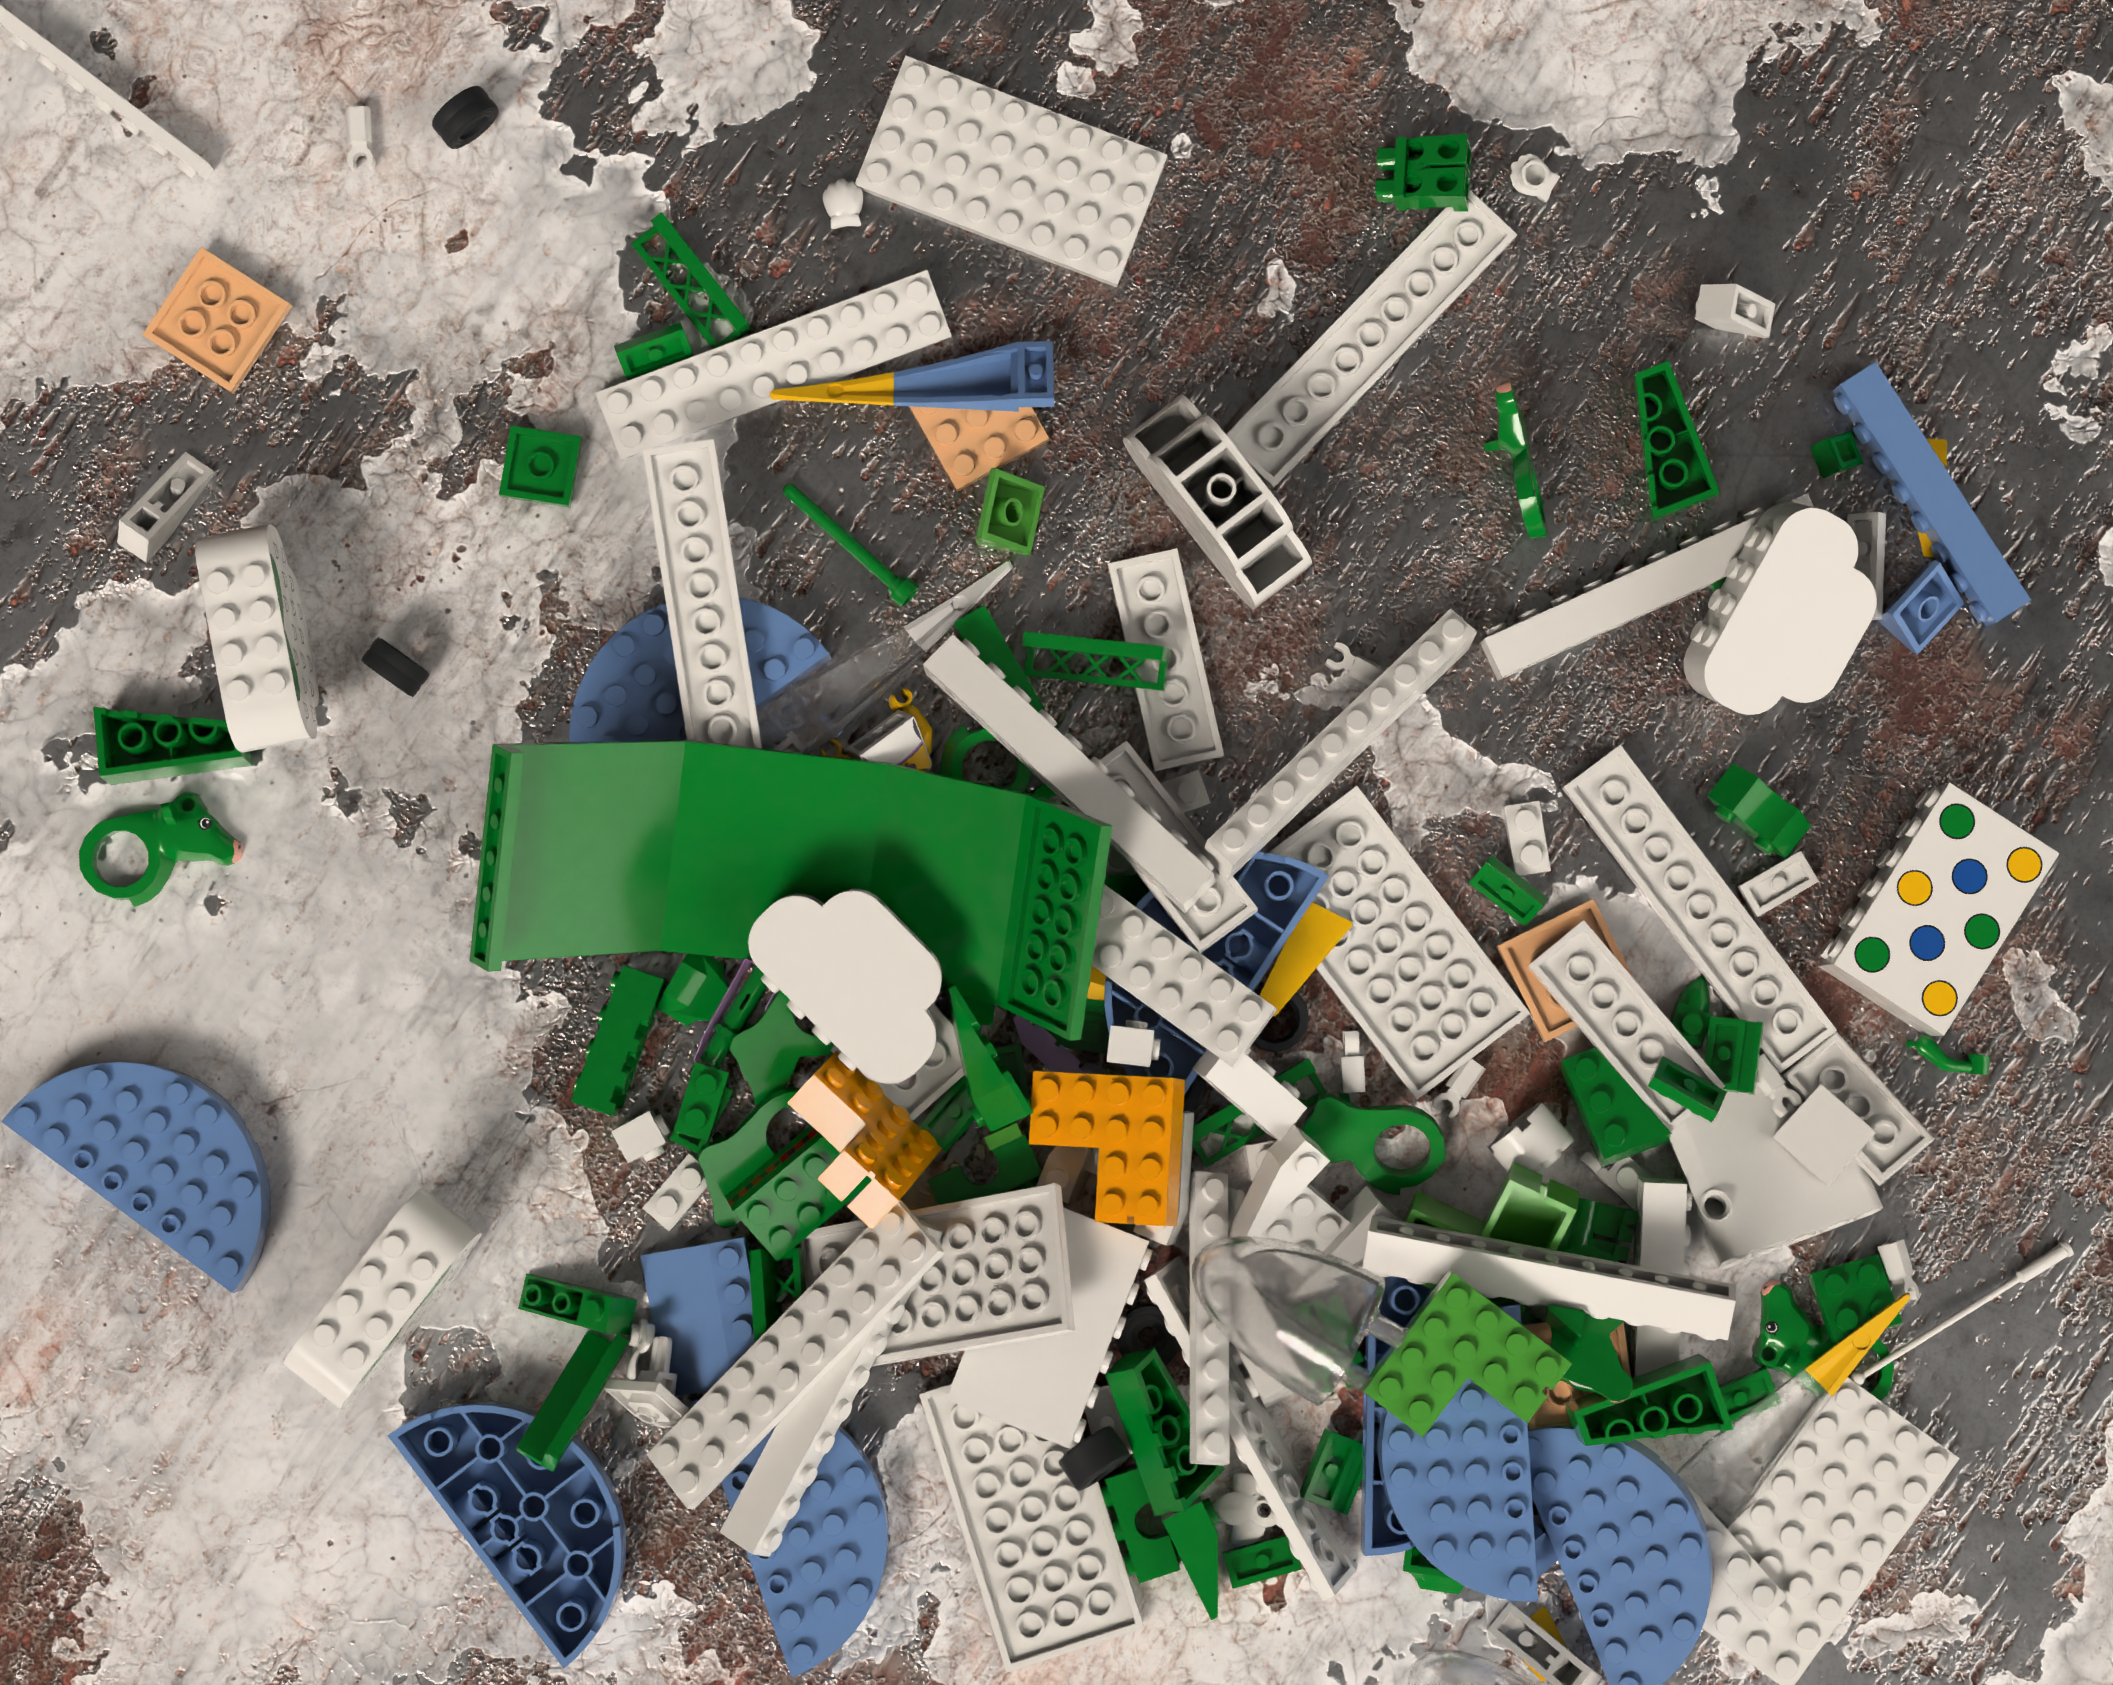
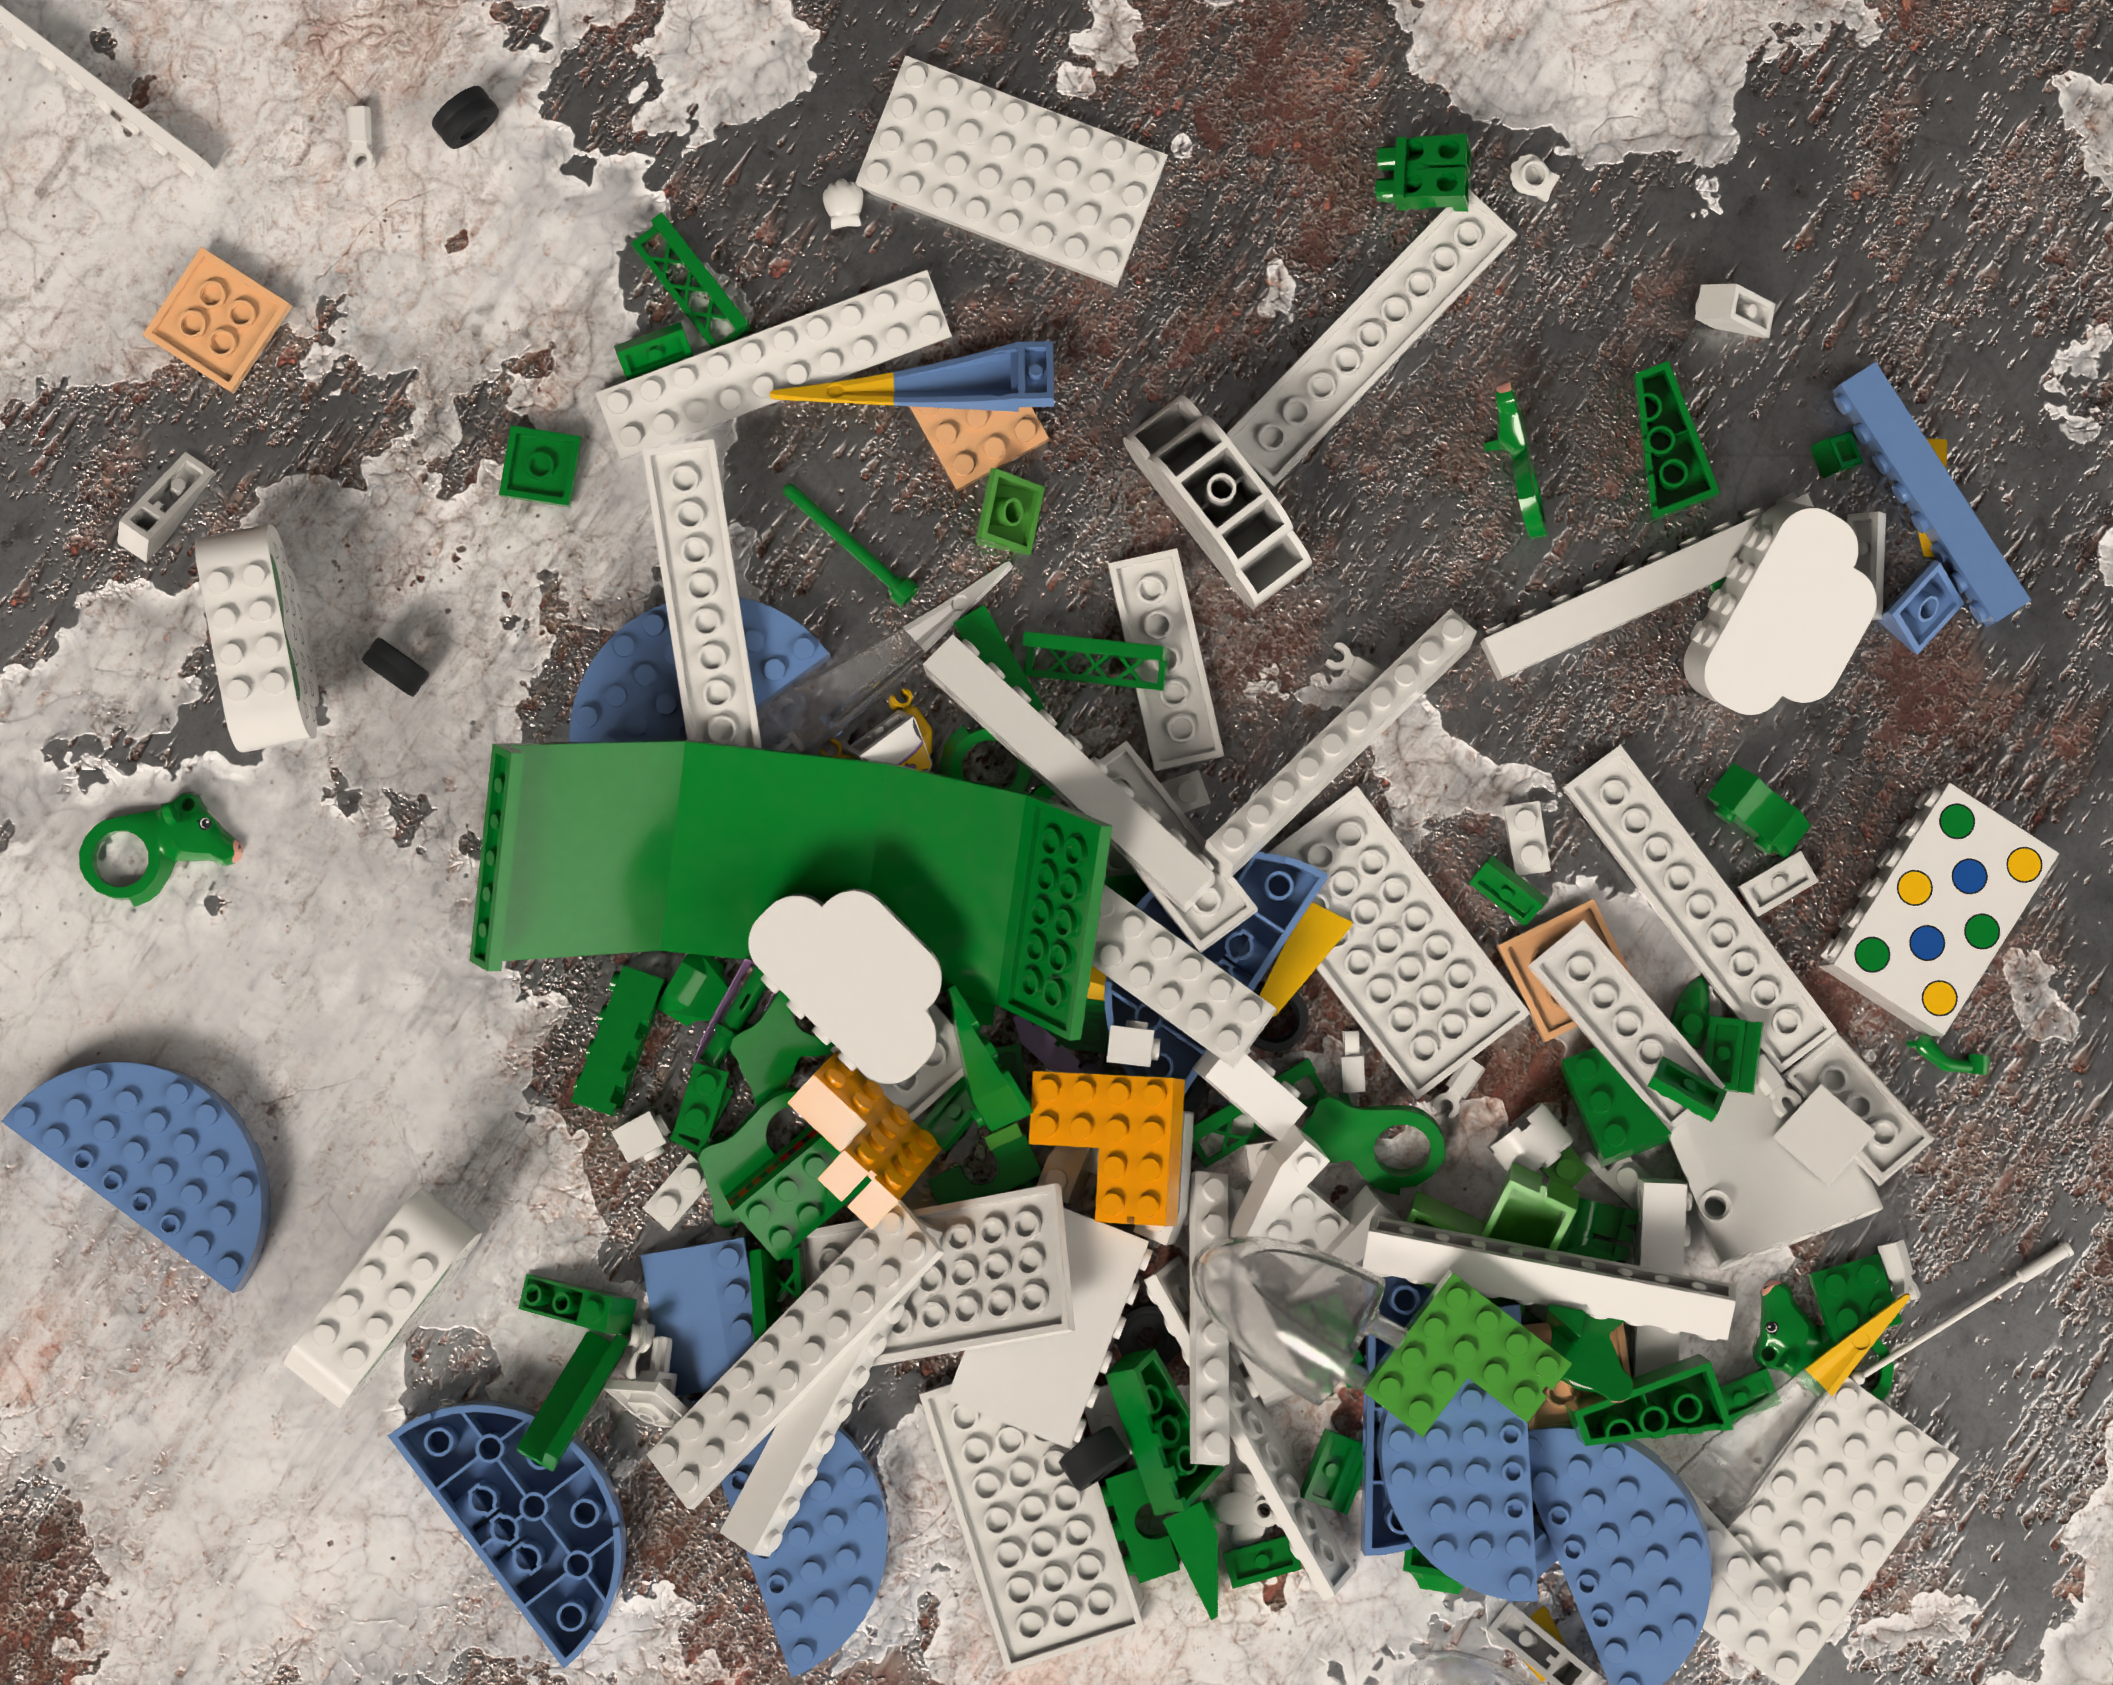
green wedge [93,707,253,785] -> none
none -> bright green plate [1539,1146,1591,1188]

